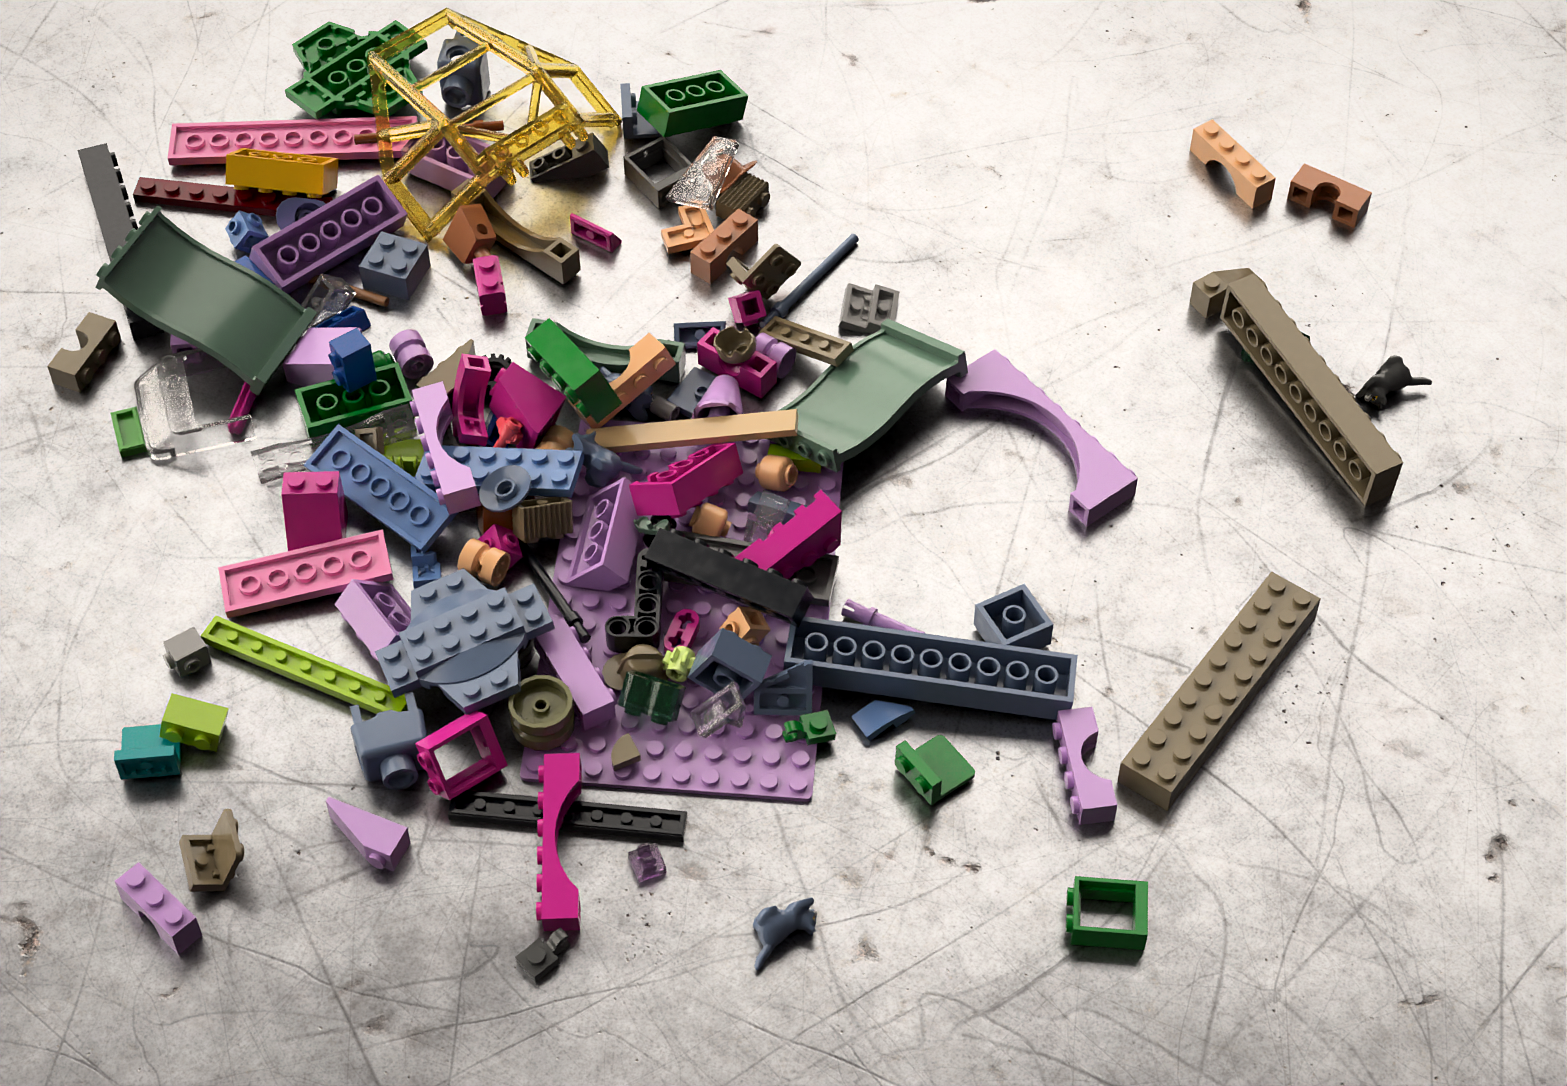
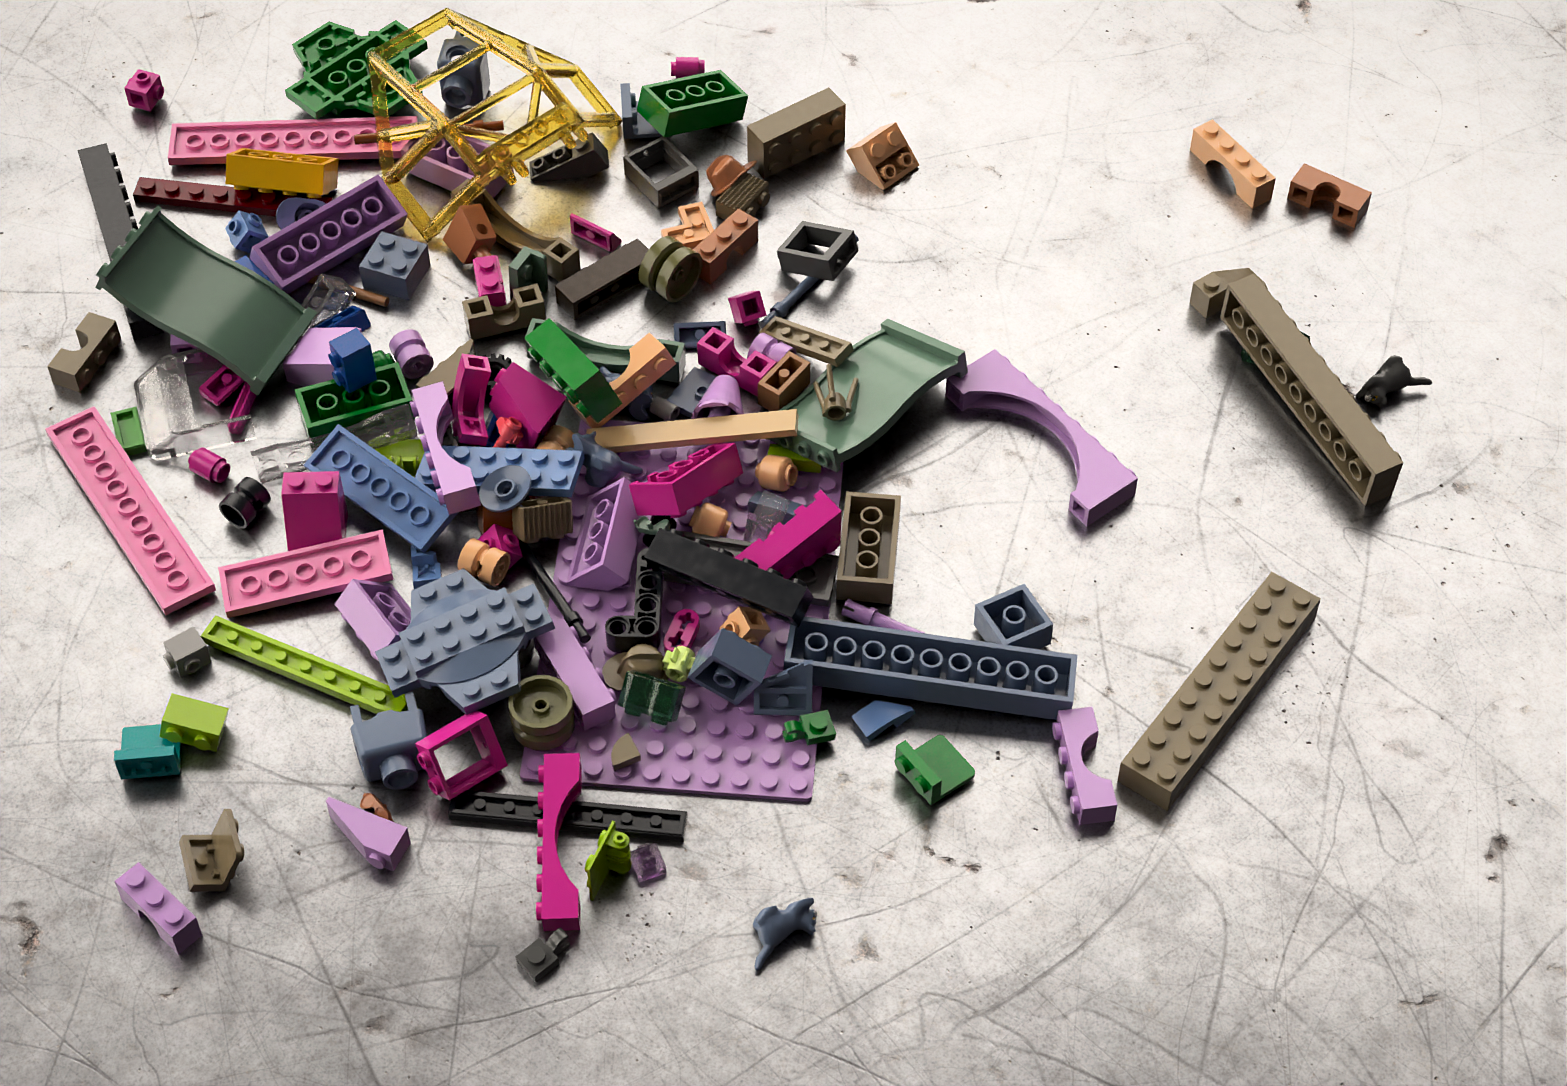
dark tan tile [354,427,385,454] -> none
clear wing [665,136,739,211] -> none
clear slope [690,681,746,738] -> none
dark tan hair [713,326,757,364] -> none
dark tan bracket [726,244,801,300] -> none
light grey slope [838,283,900,333] -> none
green window [1065,876,1148,950] -> none
none -> bright pink plate [45,406,216,616]
none -> dark pink brick [124,69,164,112]
none -> dark pink brick [188,447,230,483]
none -> dark pink slope [199,365,245,406]
none -> black wheel [219,477,271,529]
none -> nougat piece [360,793,394,822]
none -> dark tan arch [462,283,546,340]
none -> sand green bracket [508,246,548,300]
none -> dark brown brick [555,238,649,320]
none -> lime hinge [585,821,632,901]
none -> olive wheel [639,236,703,303]
none -> dark pink brick [671,57,705,79]
none -> dark tan brick [747,87,846,179]
none -> medium nougat brick [758,351,810,411]
none -> dark grey window [777,221,859,281]
none -> dark tan plant [813,364,858,421]
none -> dark tan brick [836,491,901,604]
none -> light nougat slope [846,122,919,190]

